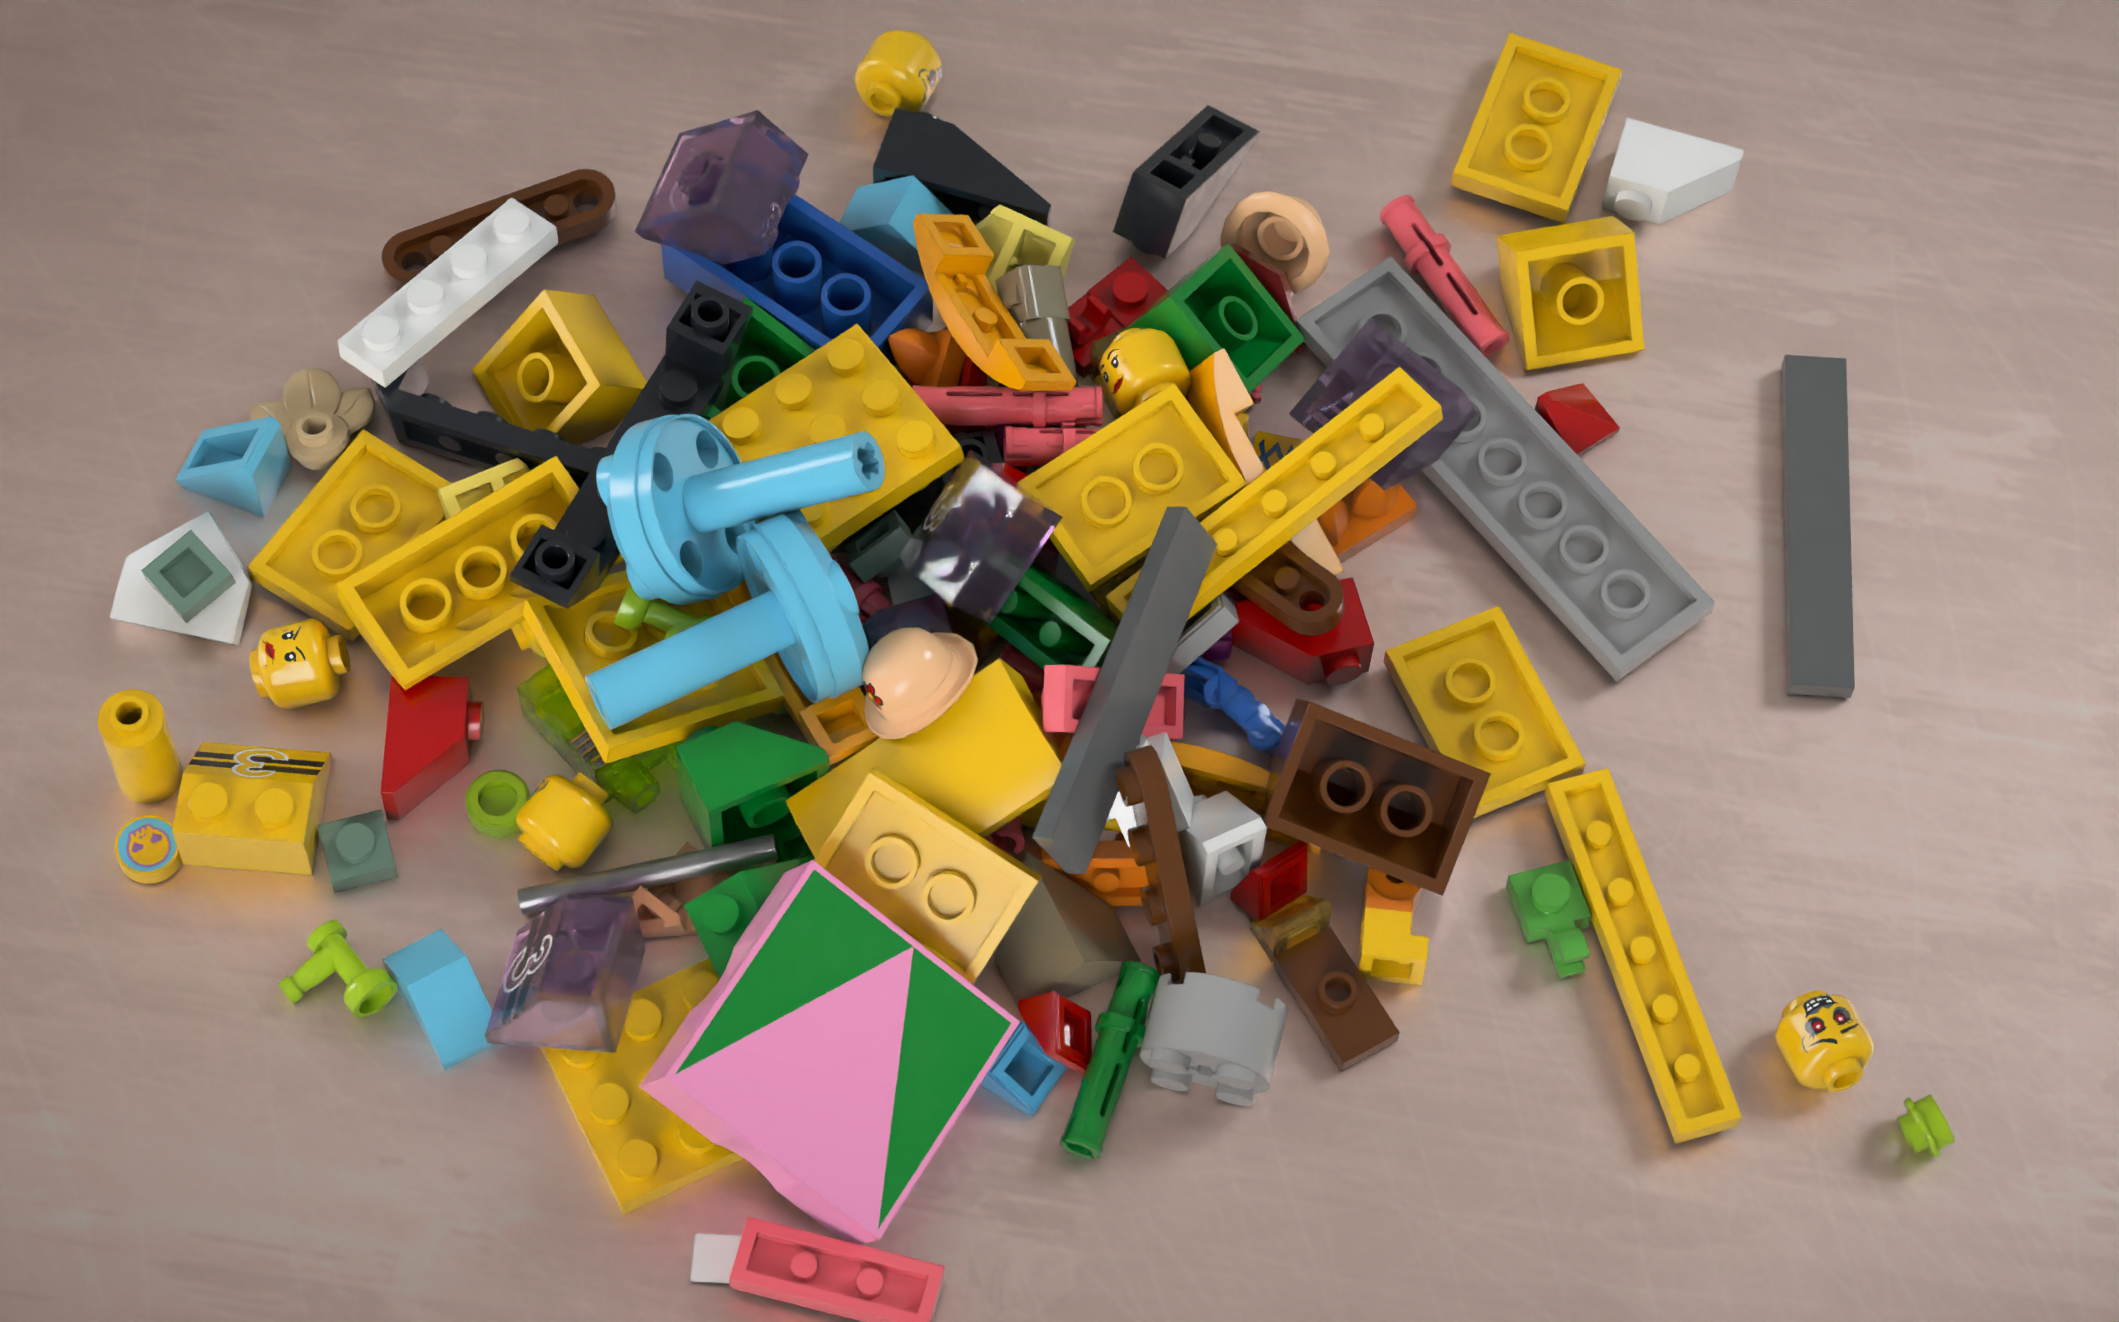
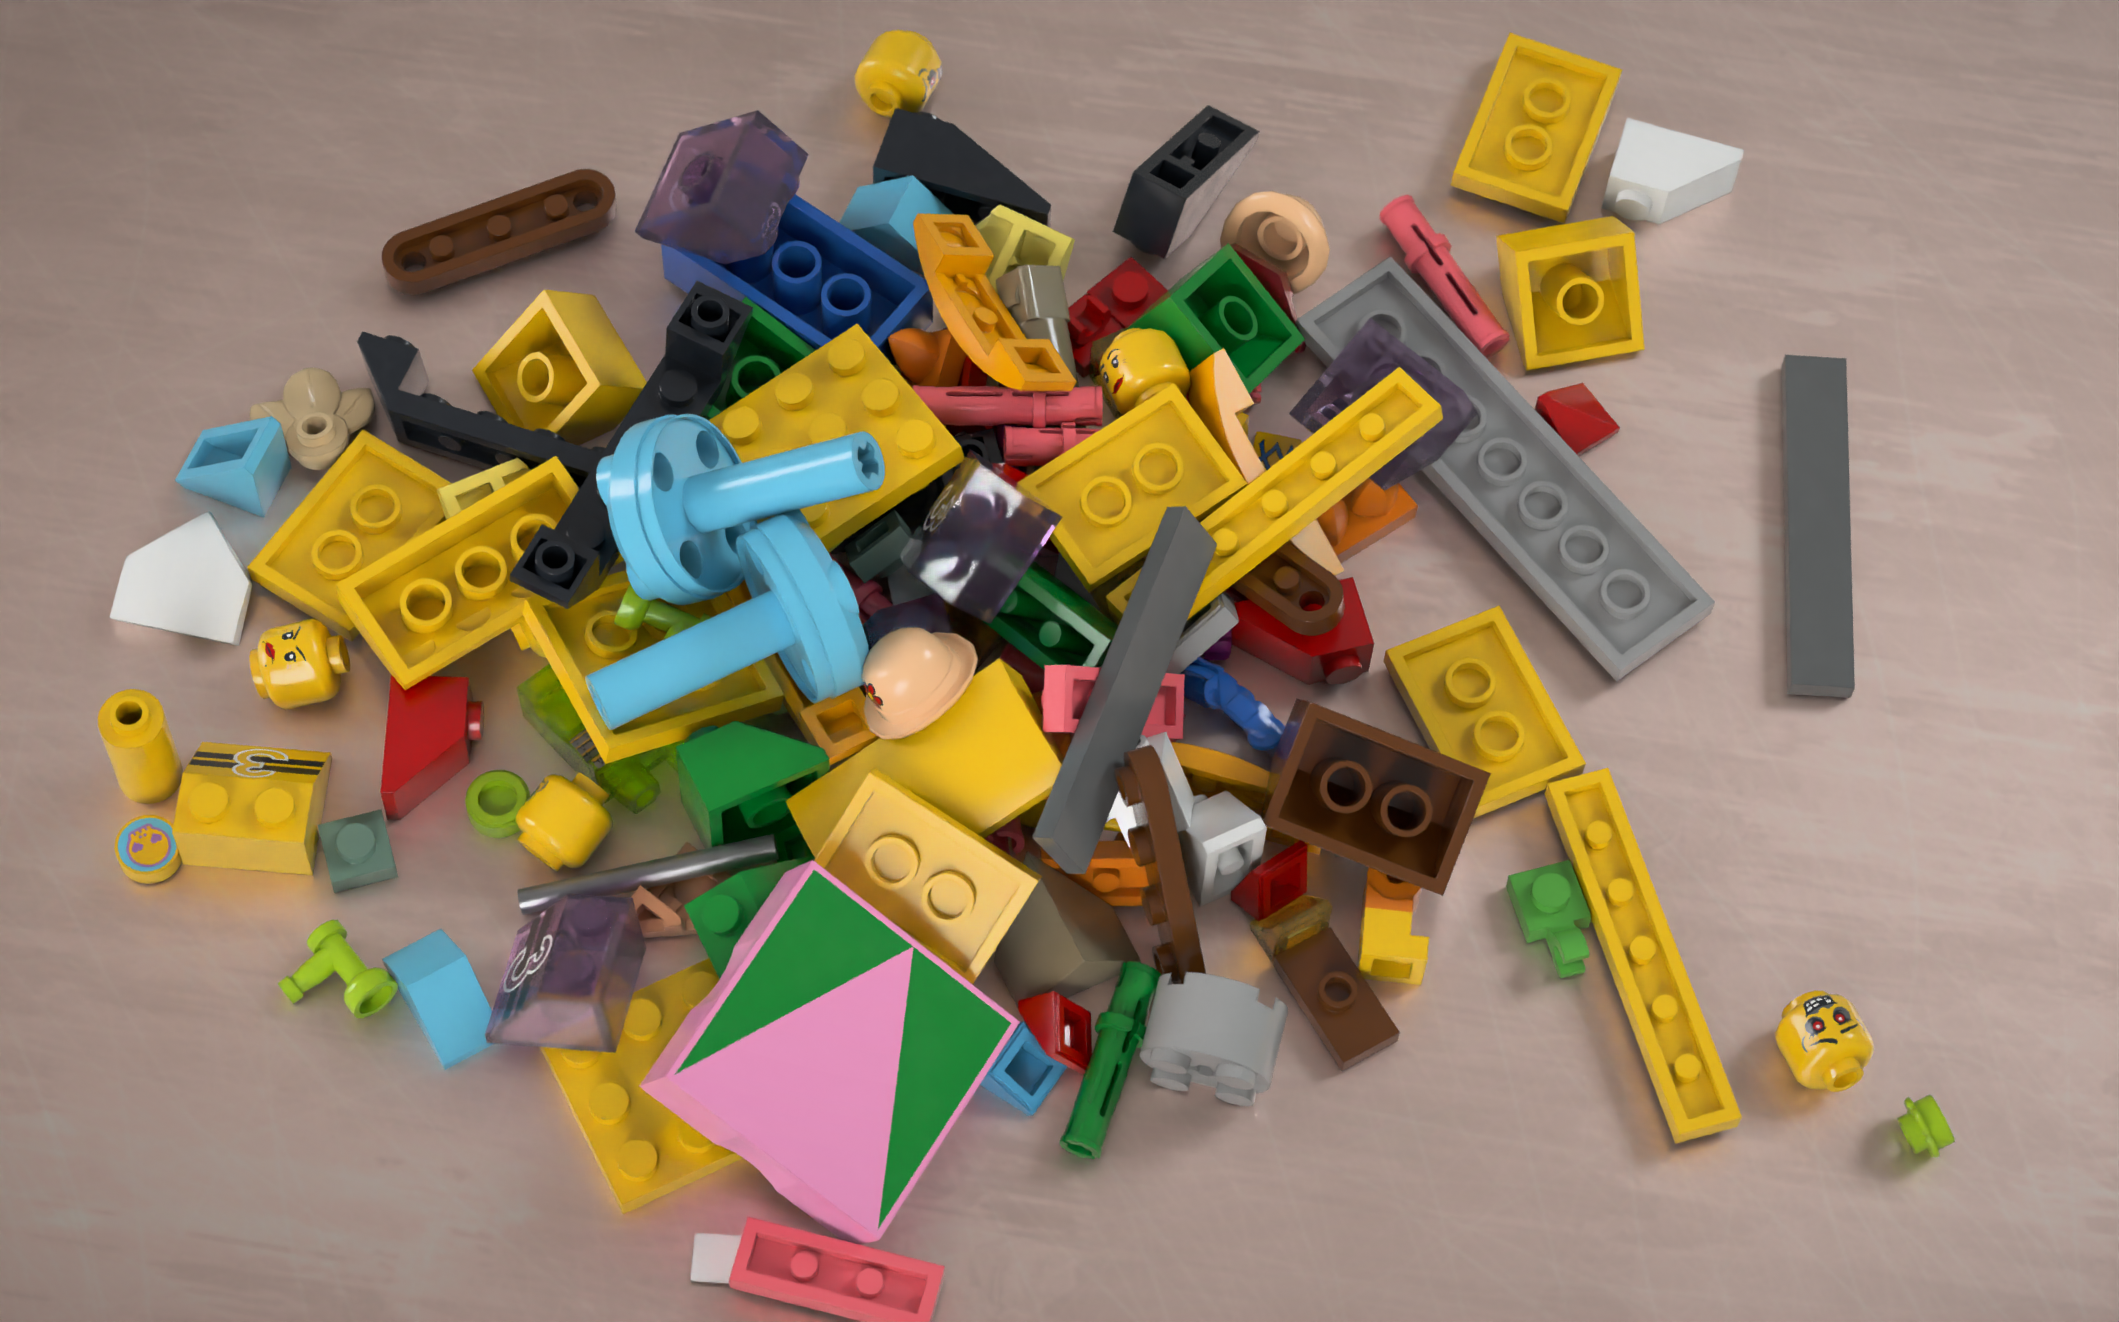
sand green plate [141,530,236,623] -> none
white plate [337,197,558,388] -> none

